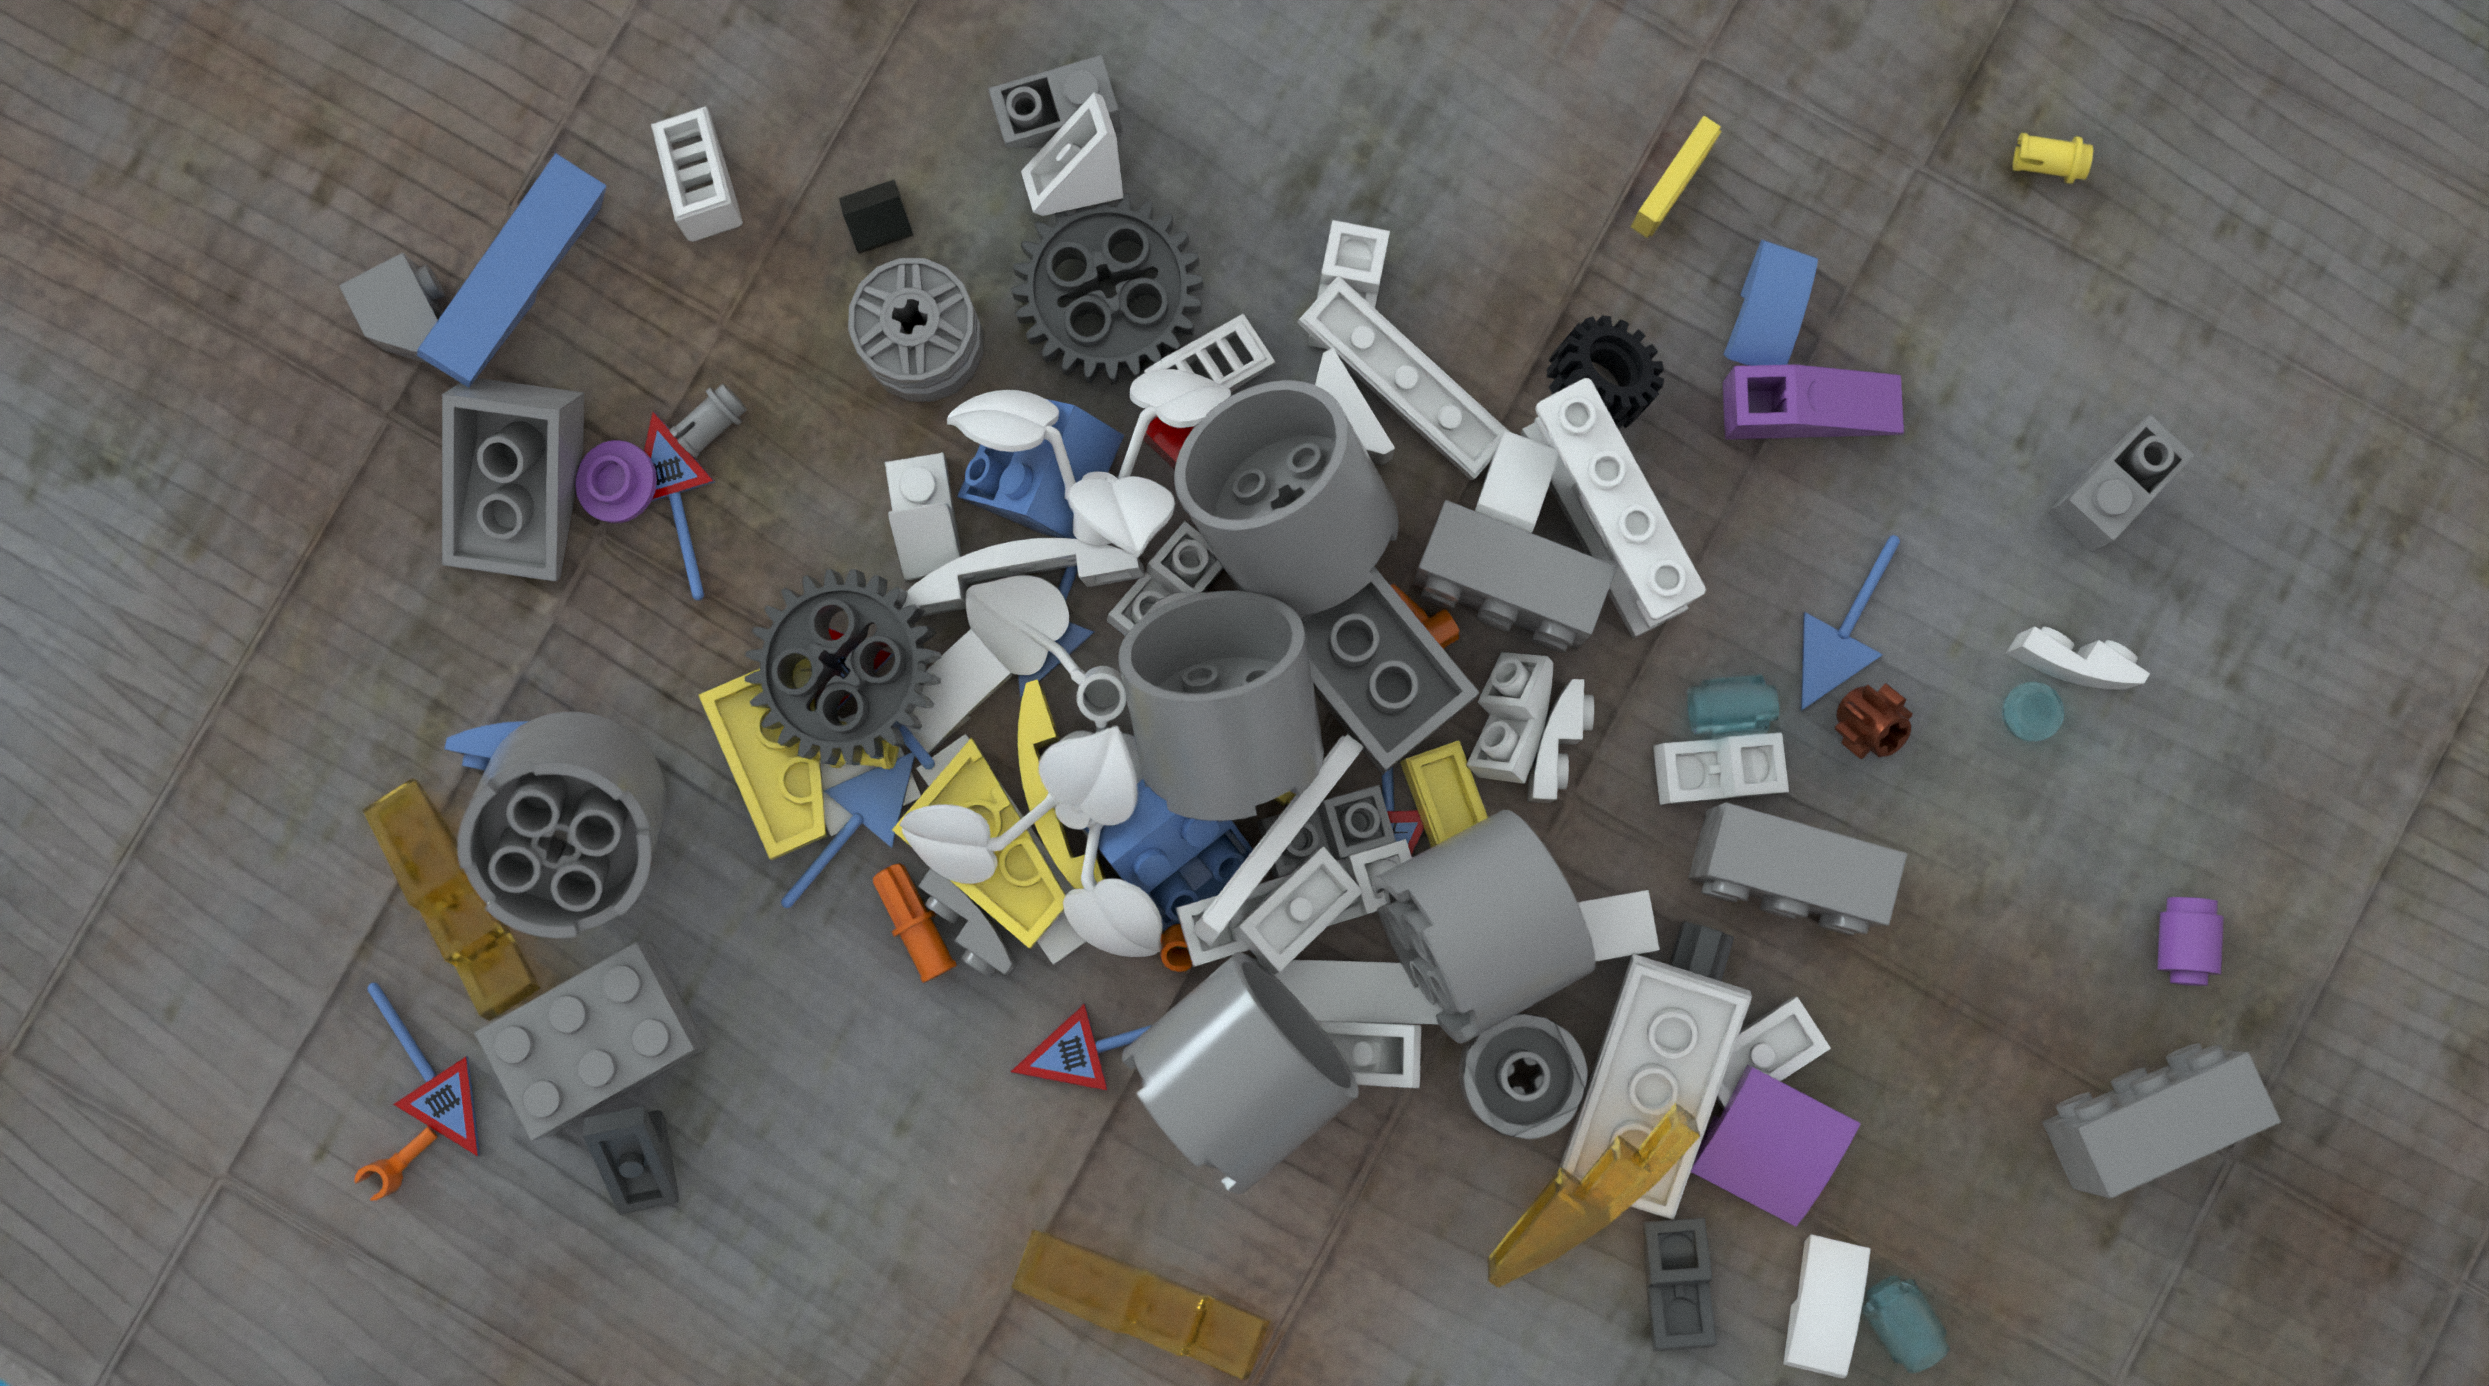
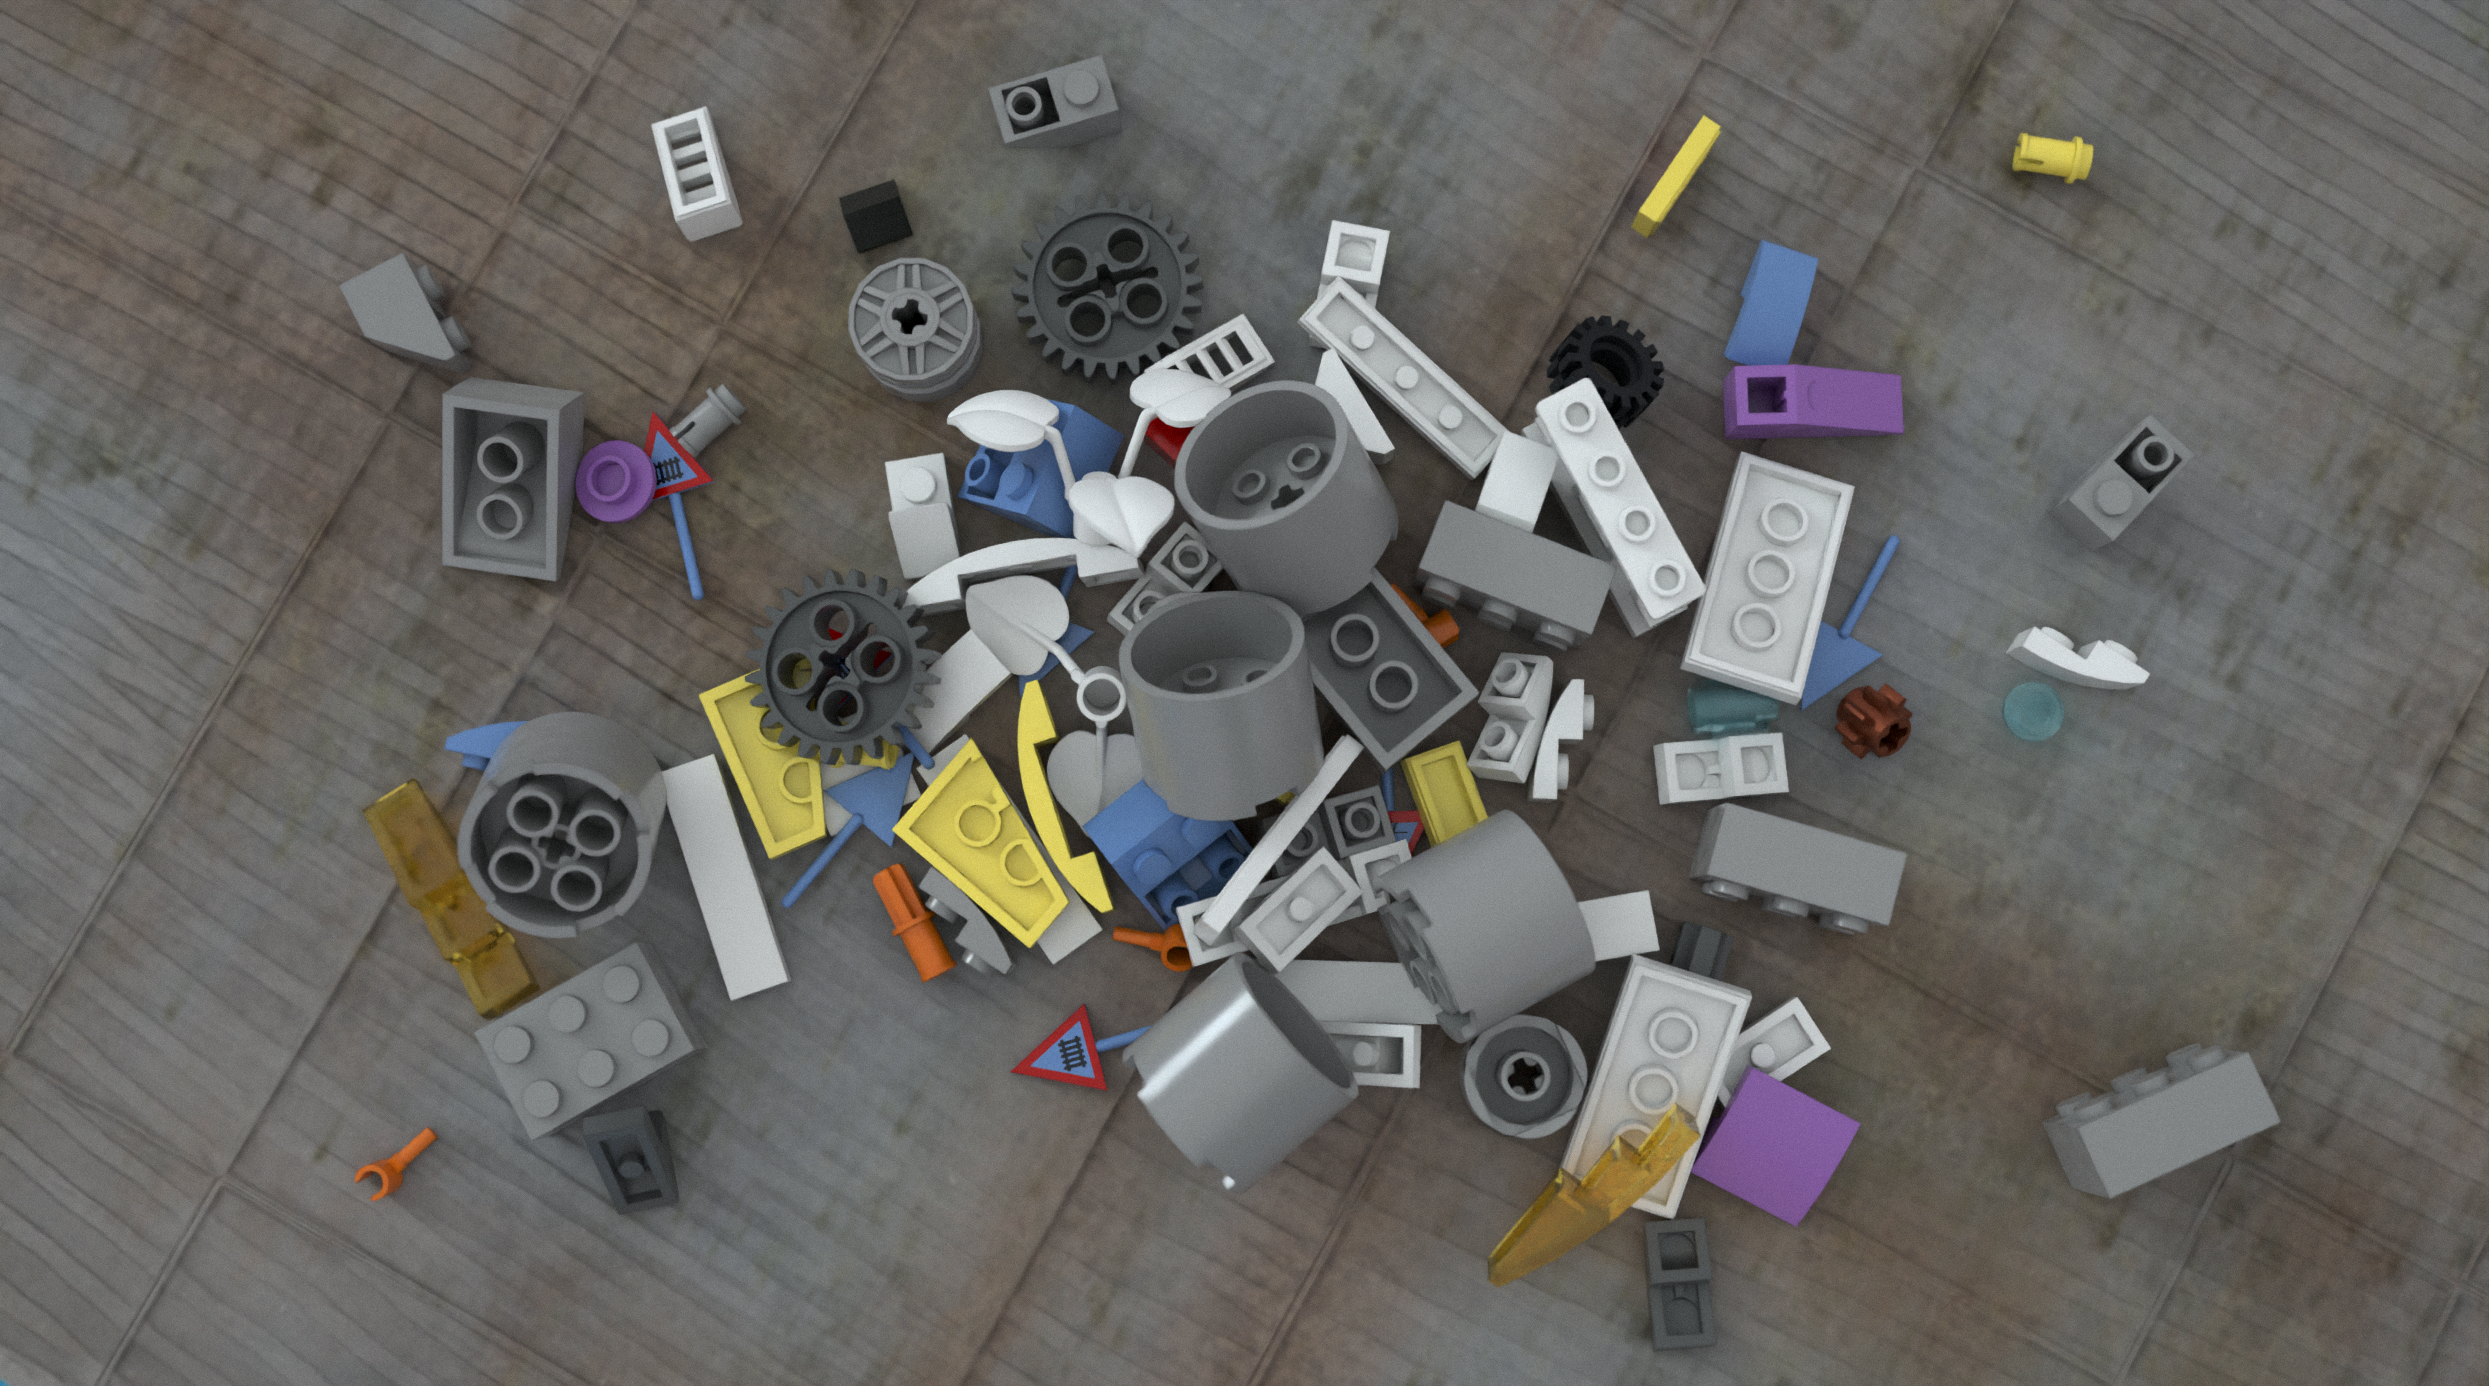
piece [367,983,480,1156] -> none
medium blue slope [417,153,607,388] -> none
white plant [900,726,1163,957] -> none
clear yellow slope [1011,1230,1270,1379] -> none
white slope [1021,92,1123,216] -> none
white slope [1783,1234,1871,1379] -> none
clear light blue brick [1862,1275,1950,1373] -> none
medium lavender brick [2157,897,2224,986] -> none
none -> white tile [662,754,791,1001]
none -> white tile [1680,451,1855,705]

